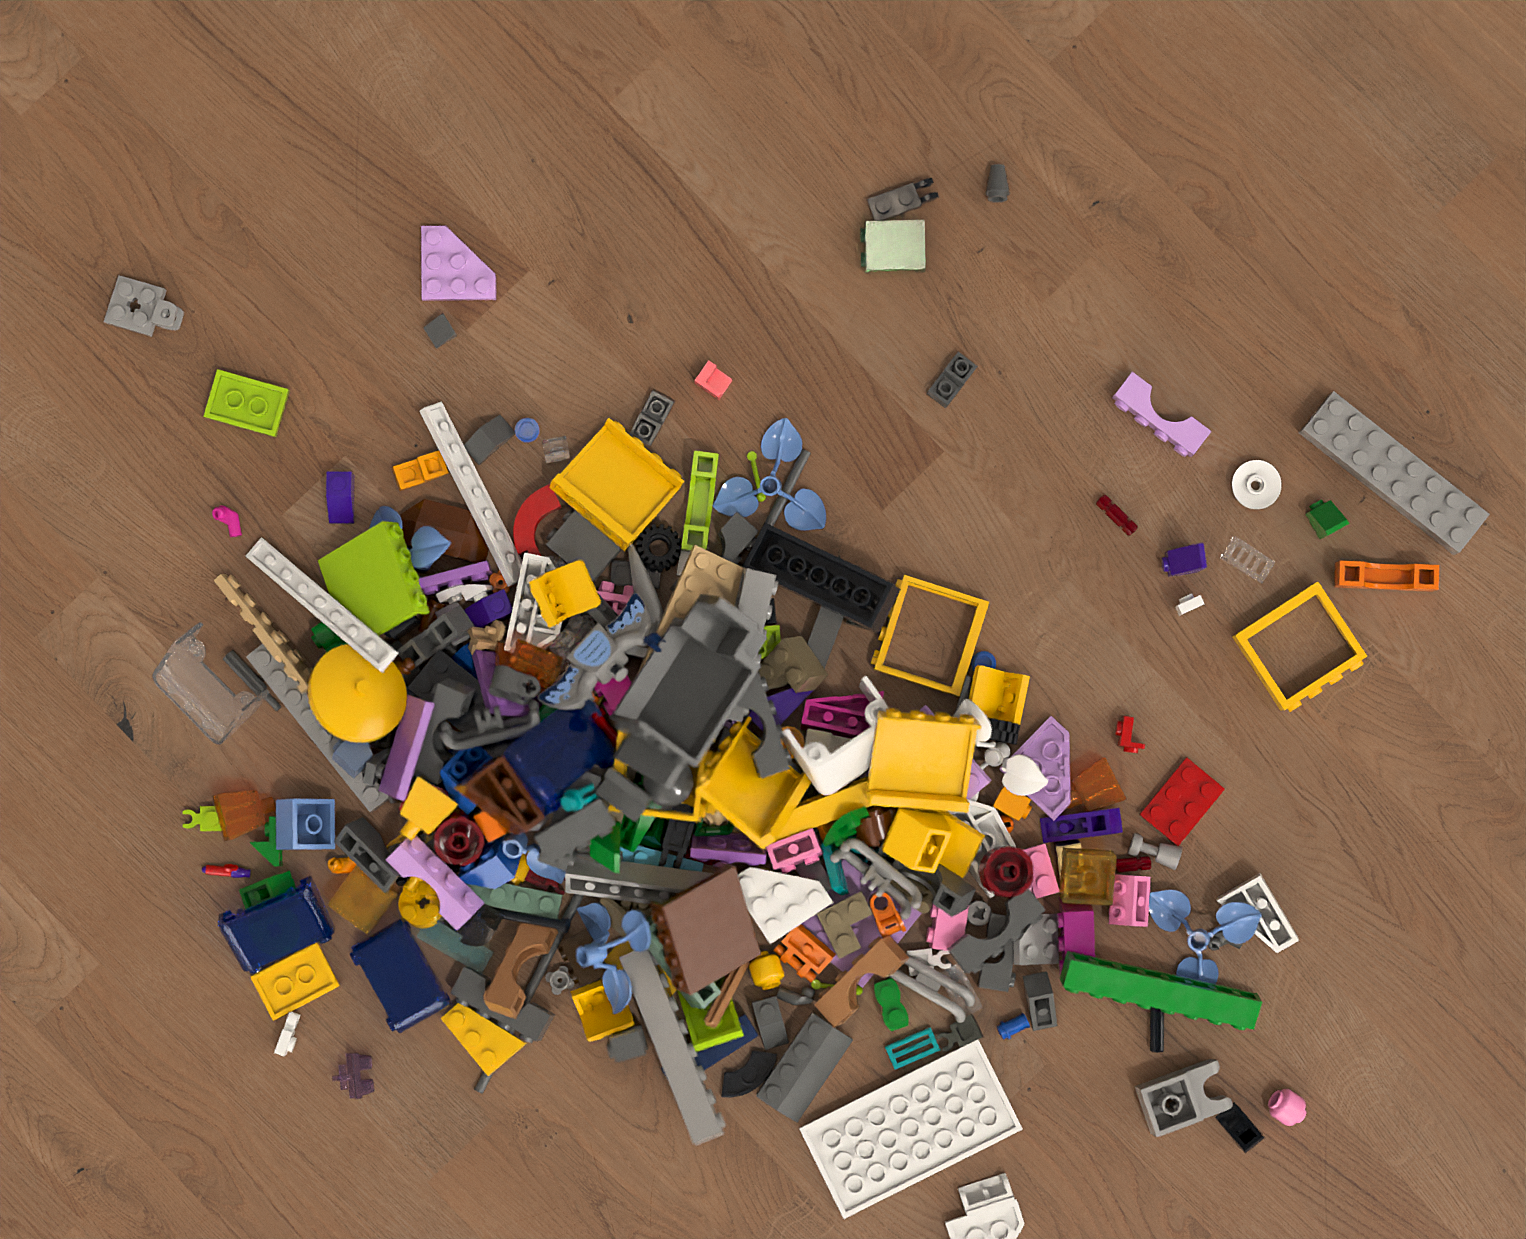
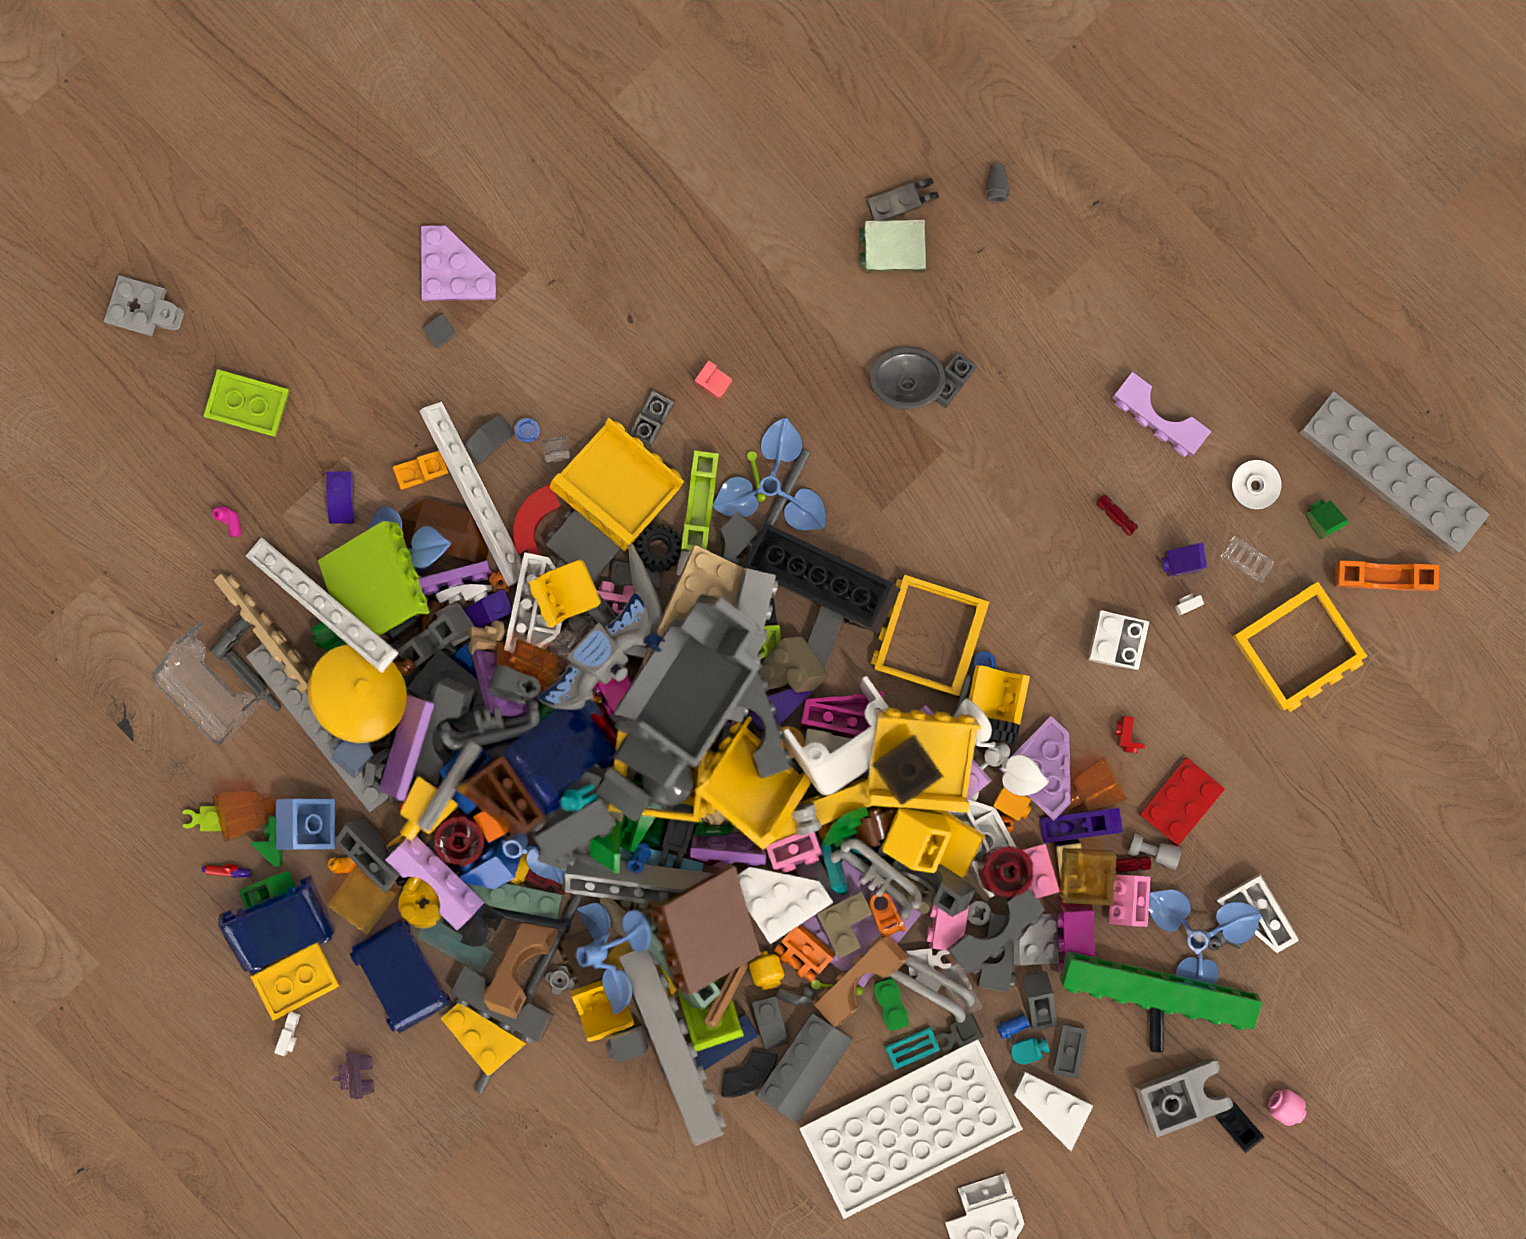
none -> dark grey pin [208,615,251,660]
none -> light grey axle [418,741,481,831]
none -> blue pin [627,842,651,873]
none -> light grey wheel [792,803,822,835]
none -> flat silver dish [871,347,945,410]
none -> dark brown brick [871,735,944,806]
none -> teal arm [1011,1037,1050,1065]
none -> white wedge [1012,1071,1093,1151]
none -> dark grey plate [1053,1024,1087,1079]
none -> white slope [1087,610,1149,670]

